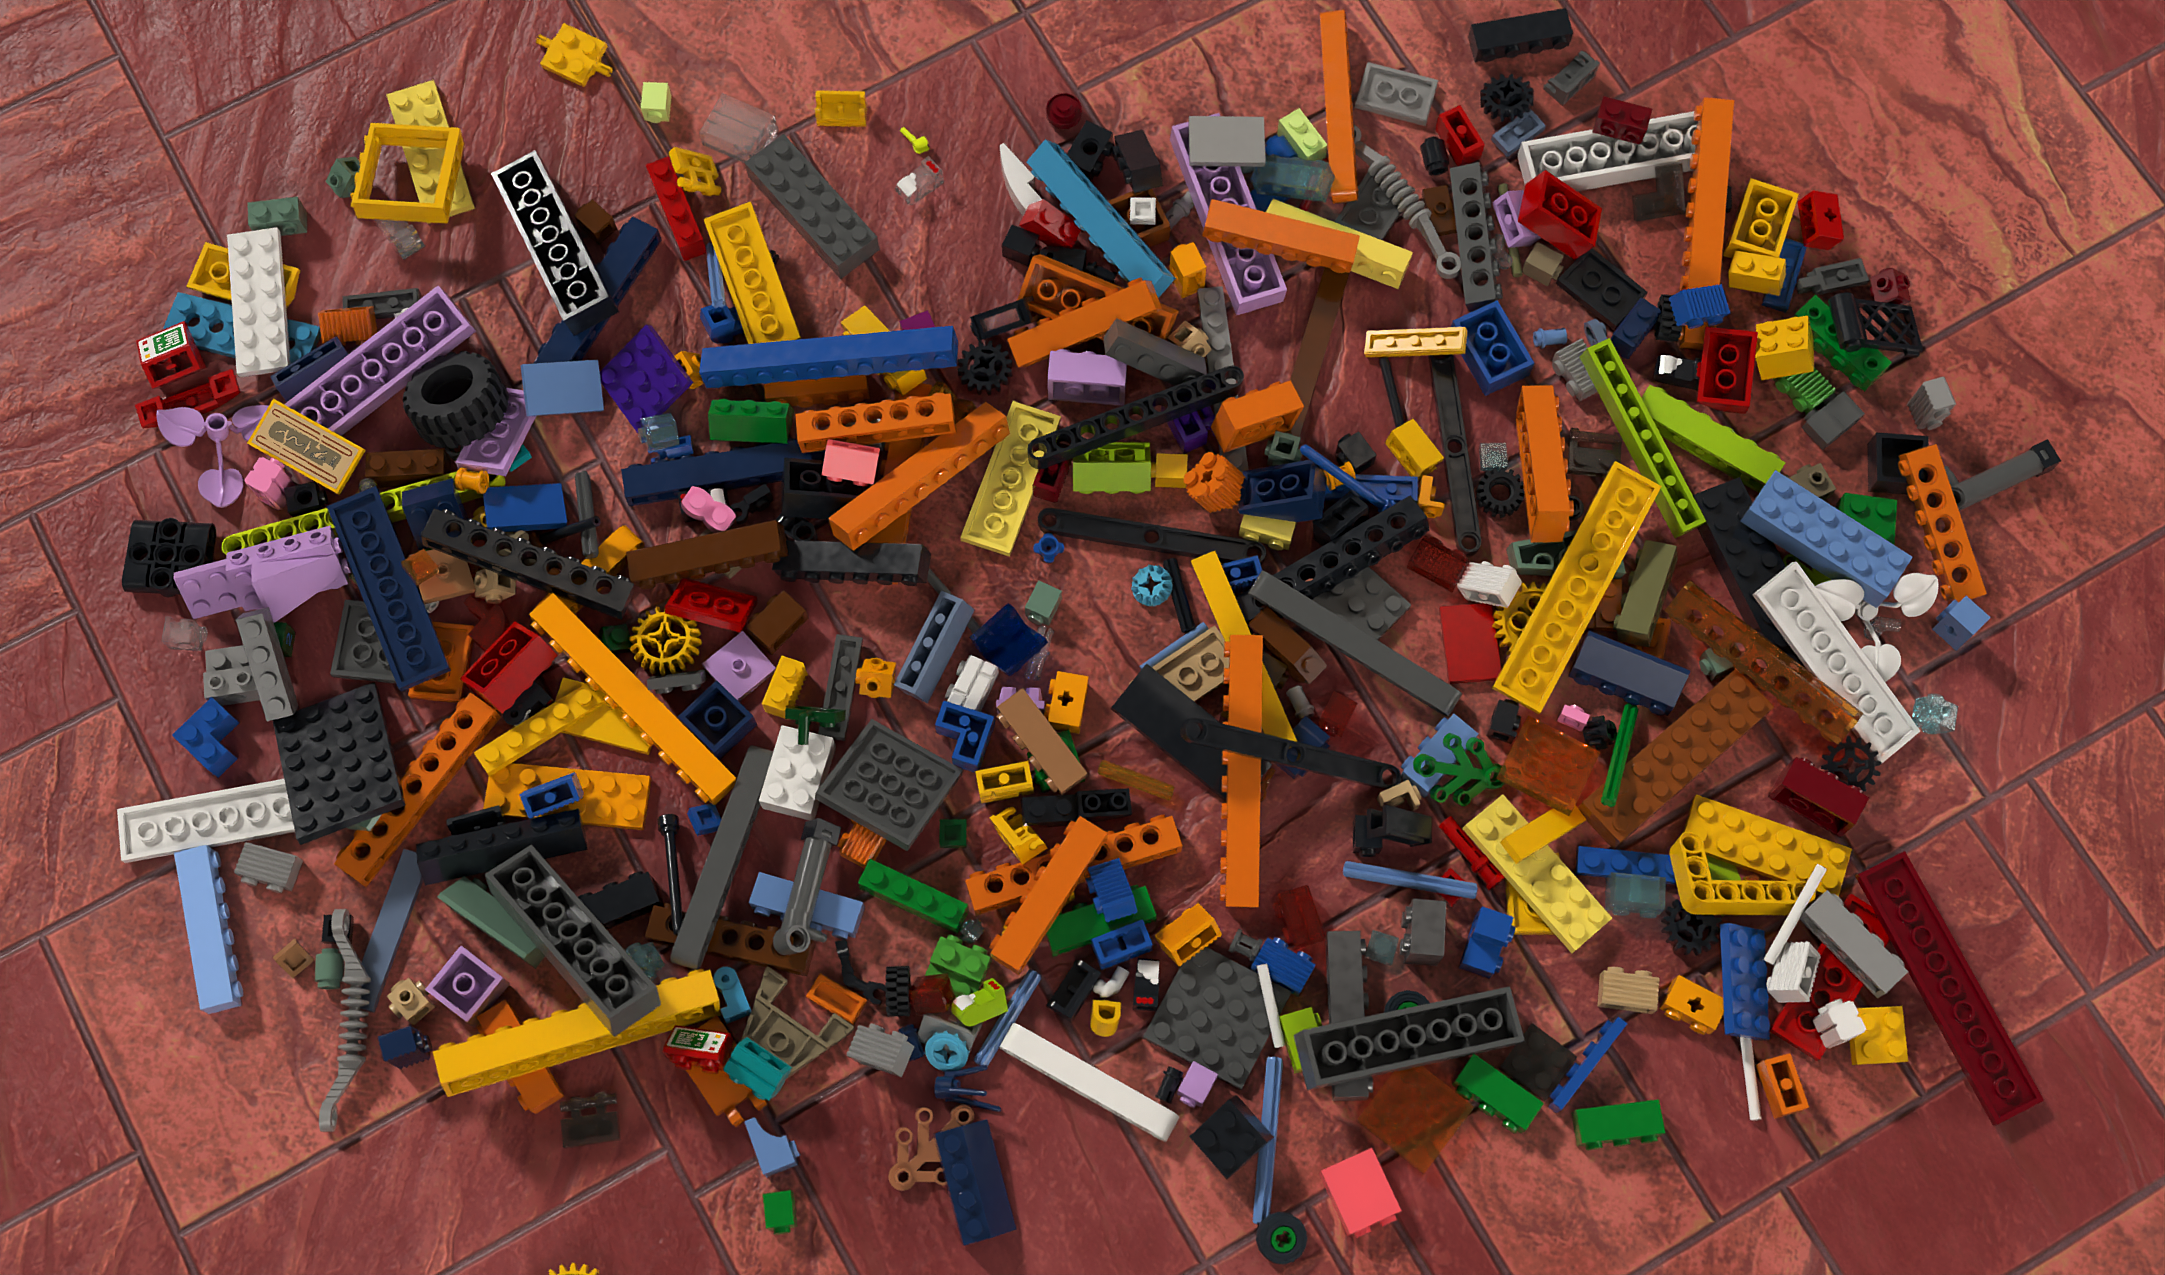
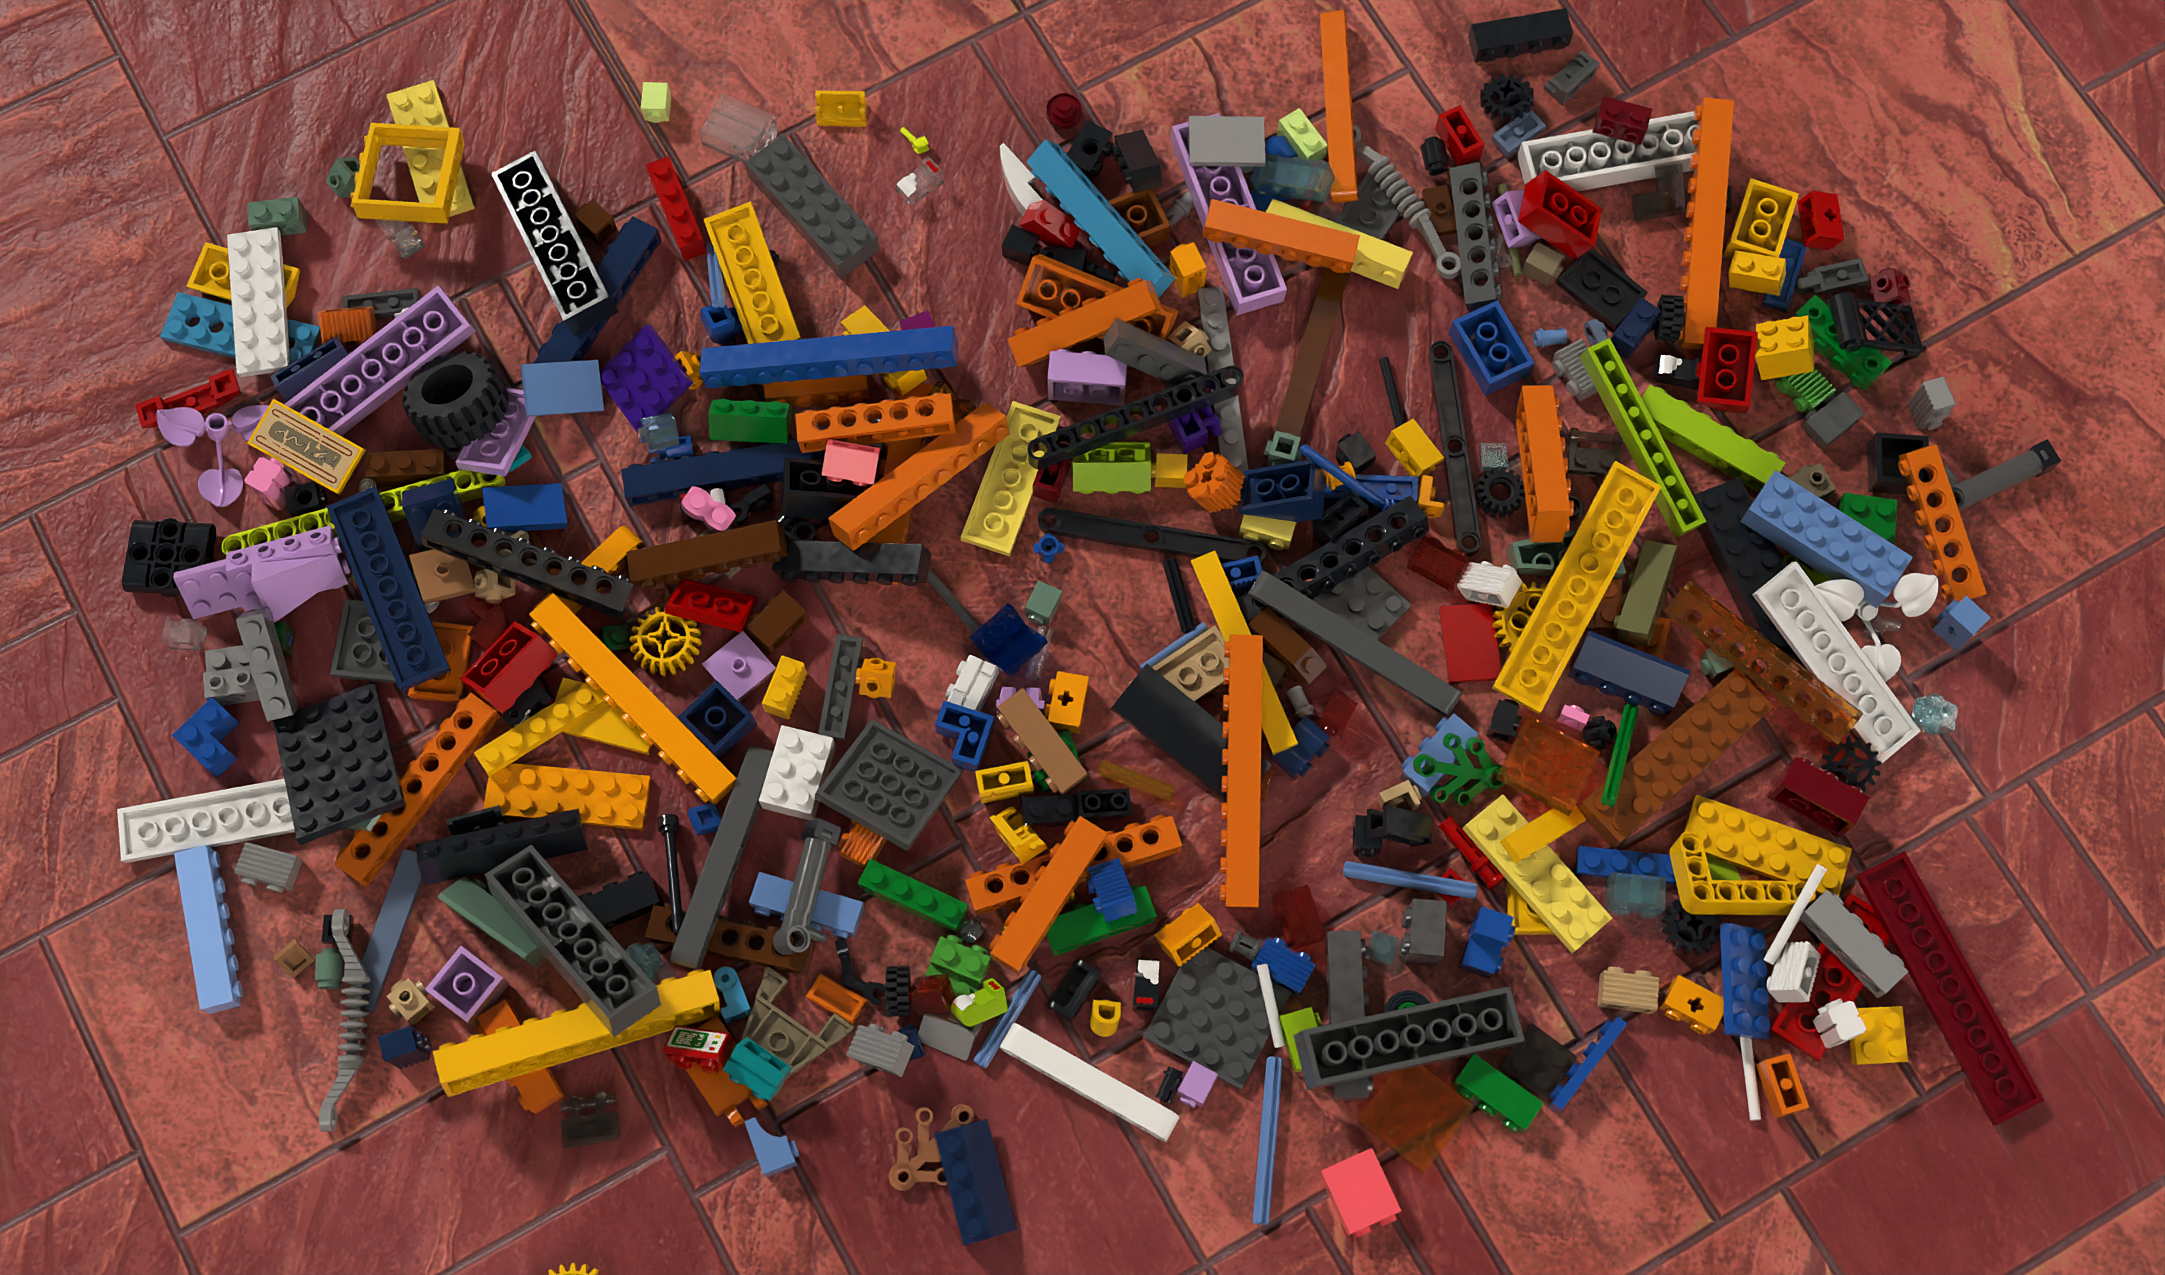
red slope [136,321,207,389] -> none
clear orange plate [401,548,439,586] -> none
light orange bush [455,467,489,494] -> none
blue brick [520,772,584,819] -> none
yellow plate [536,23,613,87] -> none
black piece [540,516,601,544] -> none
dark grey axle [575,471,599,560] -> none
dark grey plate [647,669,707,694] -> none
yellow plate [668,147,721,196] -> none
green brick [763,1190,797,1235] -> none
dark green plate [785,705,846,745] -> none
sand blue brick [894,591,975,703] -> none
medium azure gear [925,1030,969,1072] -> none
dark blue plant [935,1065,1001,1112] -> none
dark green plate [939,819,967,848] -> none
black gear [957,340,1012,395] -> none
black window [970,296,1041,341] -> none
blue brick [1091,919,1153,970] -> none
white arm [1093,966,1129,998] -> none
white tile [1130,197,1156,225] -> none
medium azure gear [1131,564,1173,606] -> none
black beam [1180,718,1401,789] -> none
black brick [1189,1095,1274,1179] -> none
orange brick [1211,380,1304,453] -> none
black bush [1256,1212,1307,1264] -> none
light grey tile [1354,62,1439,126] -> none
yellow tile [1364,327,1468,358] -> none
green brick [1571,1099,1665,1150] -> none
blue brick [1669,284,1731,329] -> none

